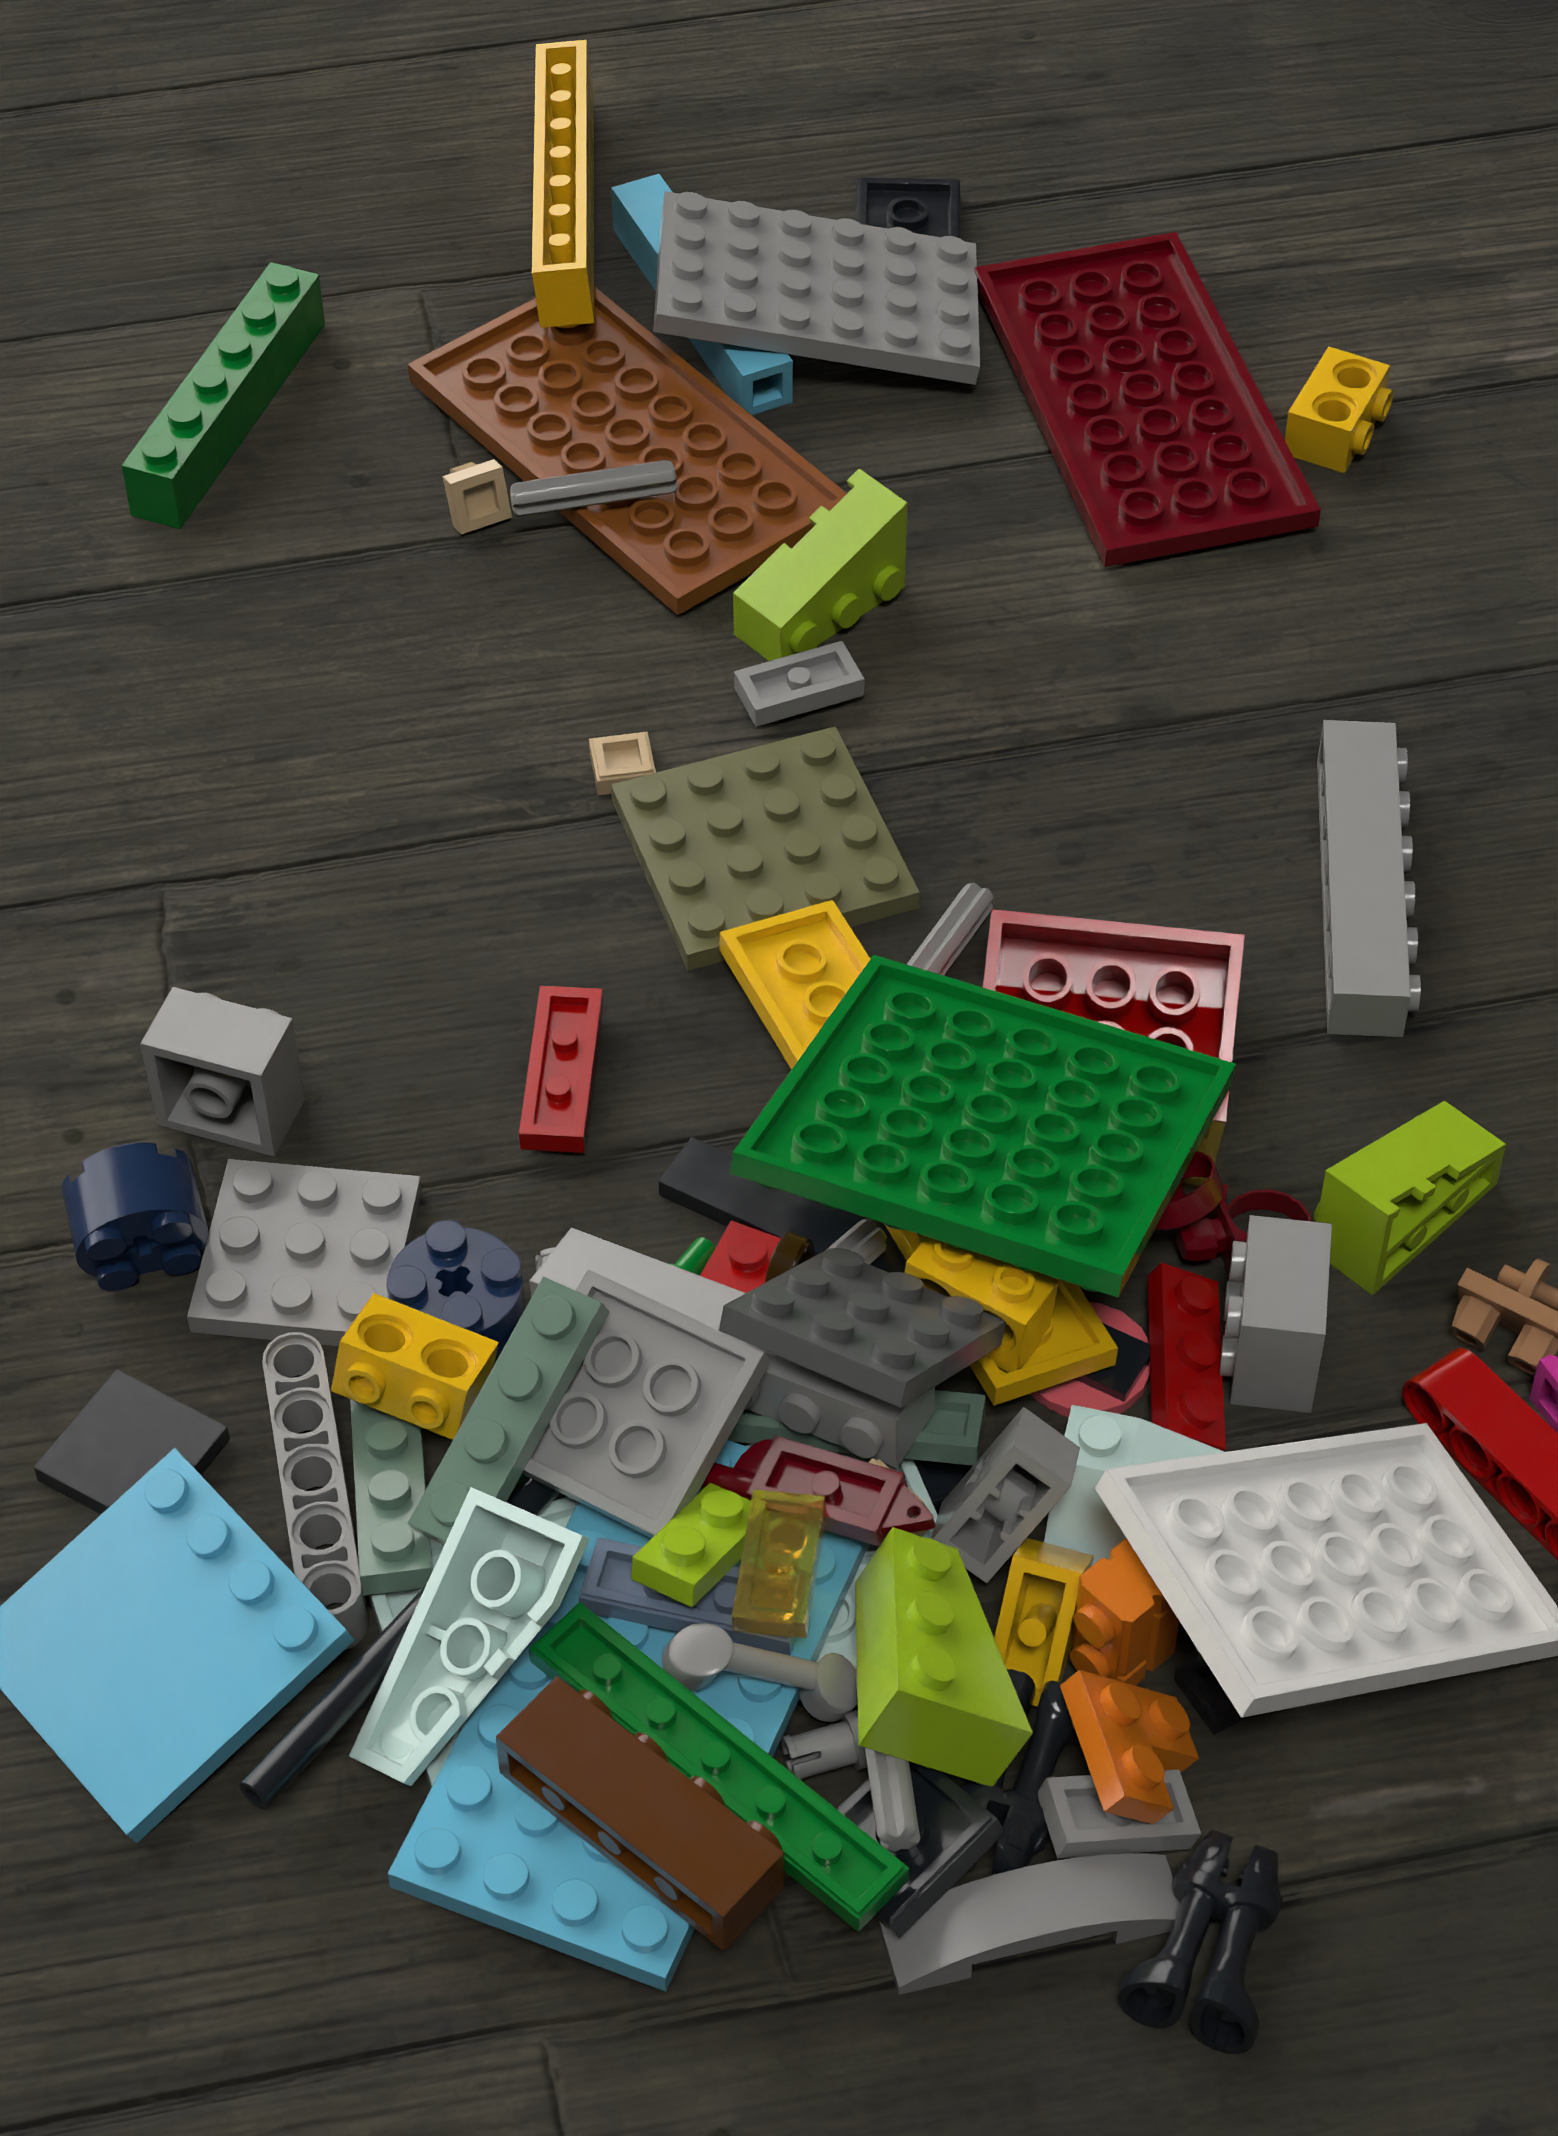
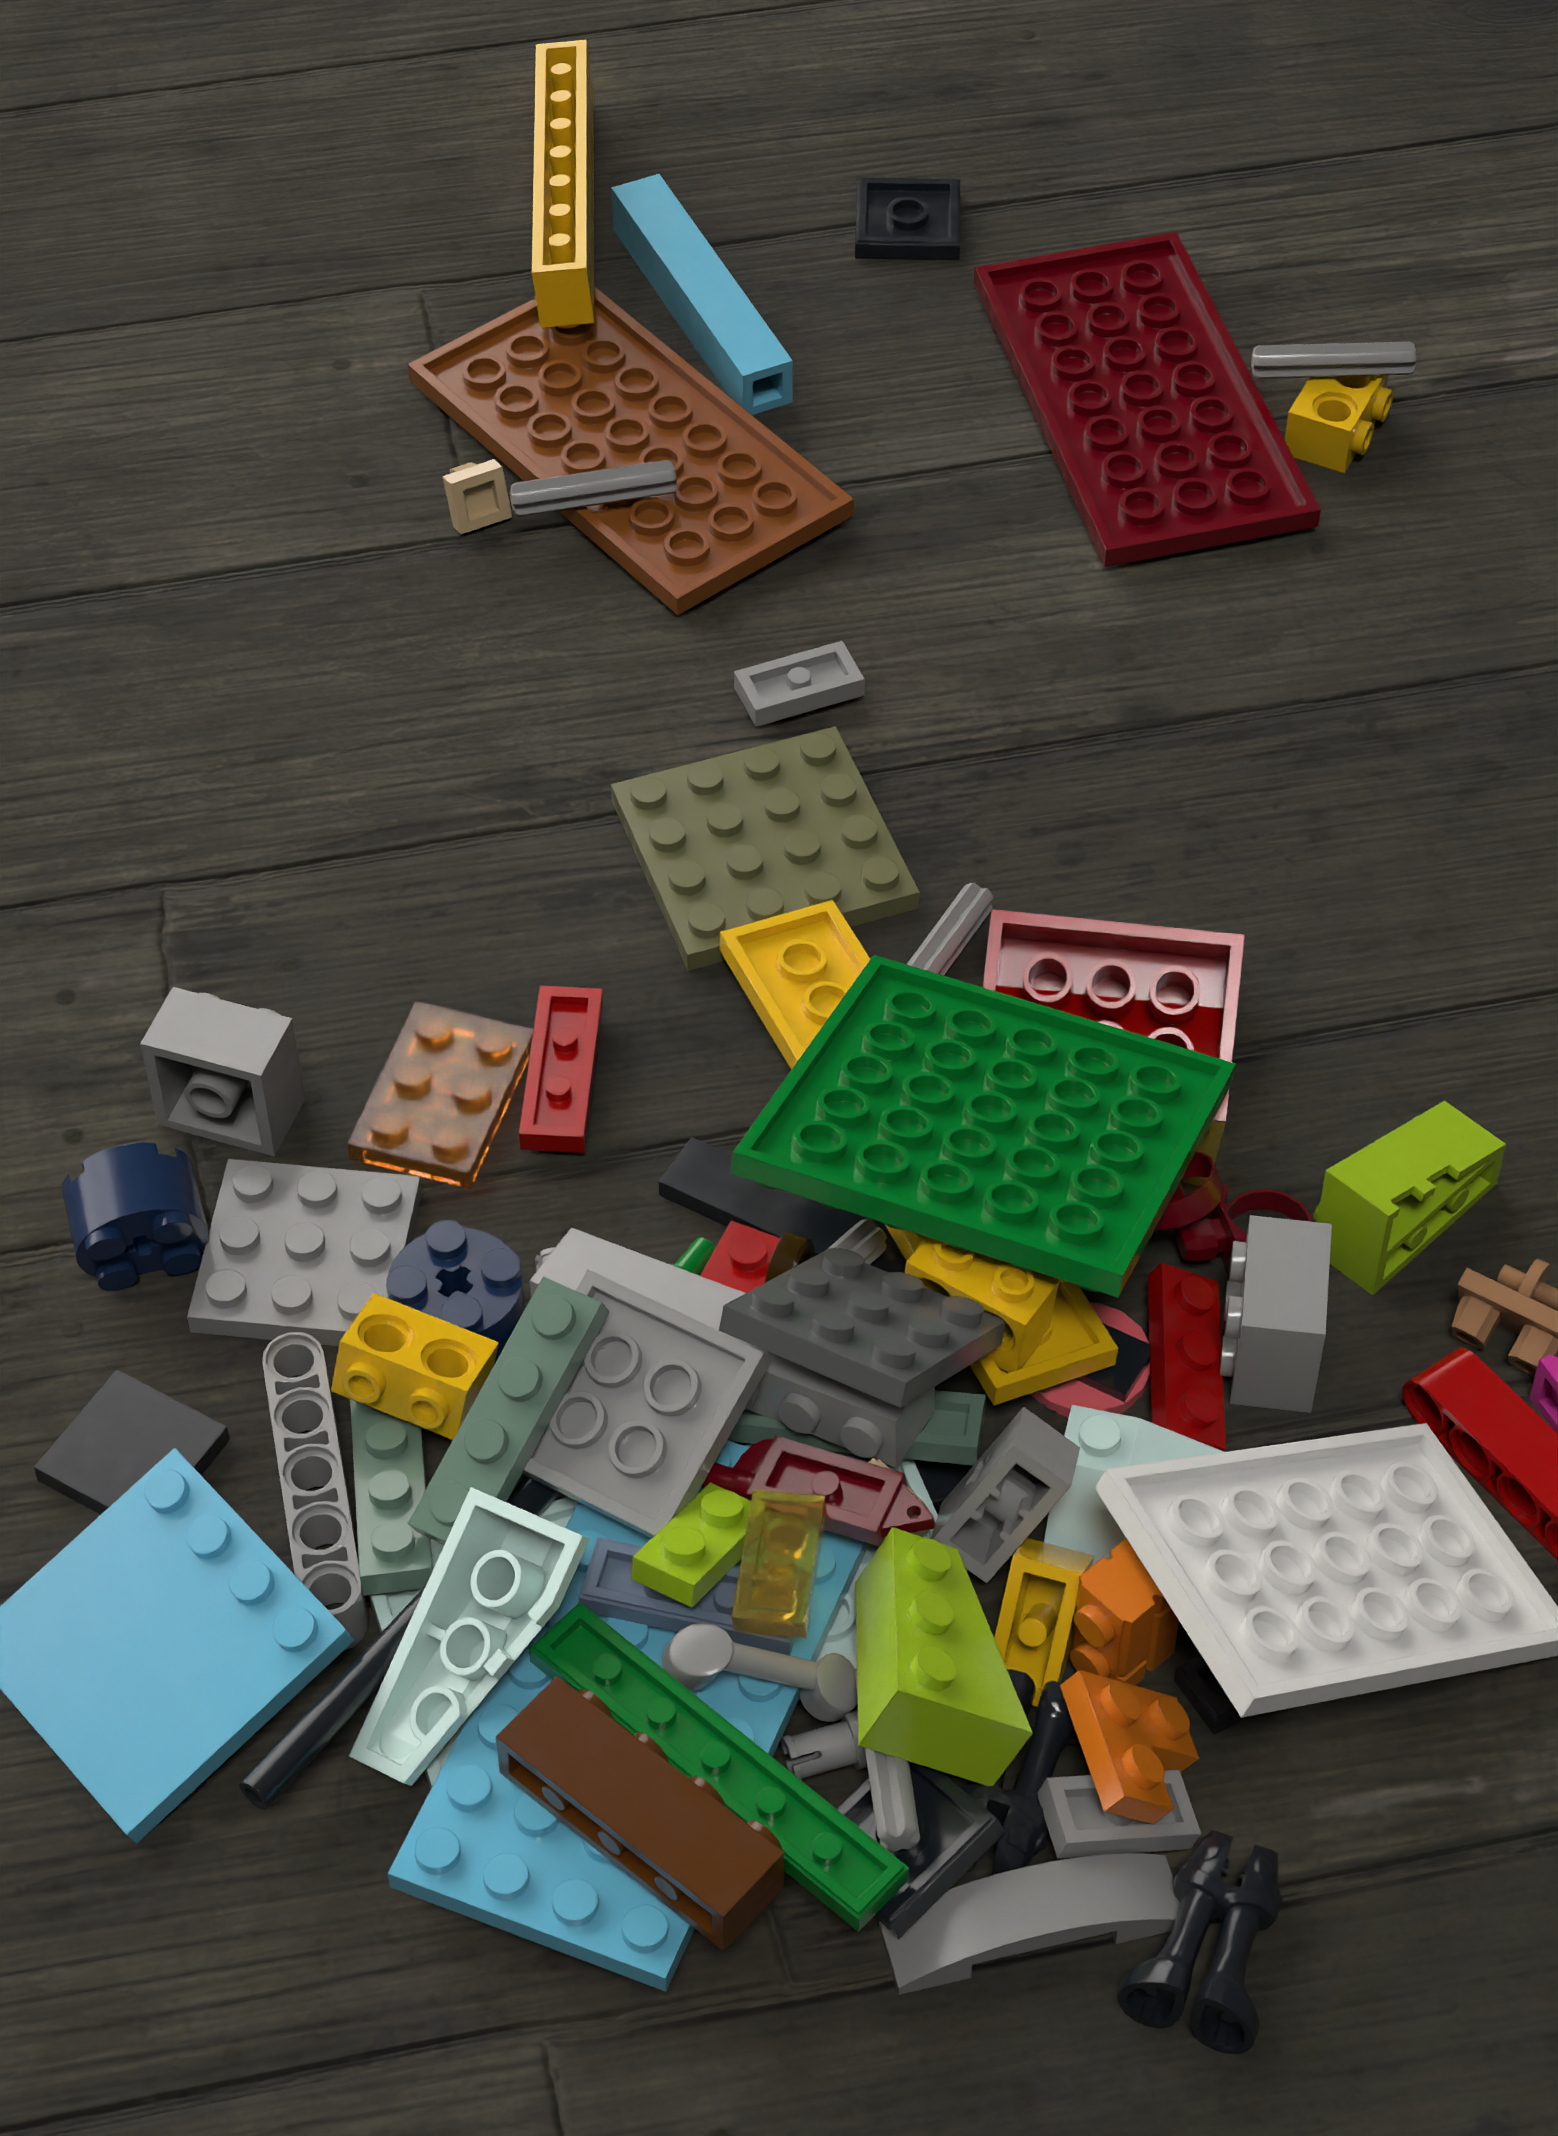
green brick [122,262,325,529] -> none
tan tile [589,732,656,796] -> none
light grey plate [653,191,980,385] -> none
lime wedge [733,469,907,661] -> none
light grey brick [1317,720,1421,1037] -> none
none -> clear orange plate [347,1001,534,1189]
none -> light grey axle [1251,341,1417,379]

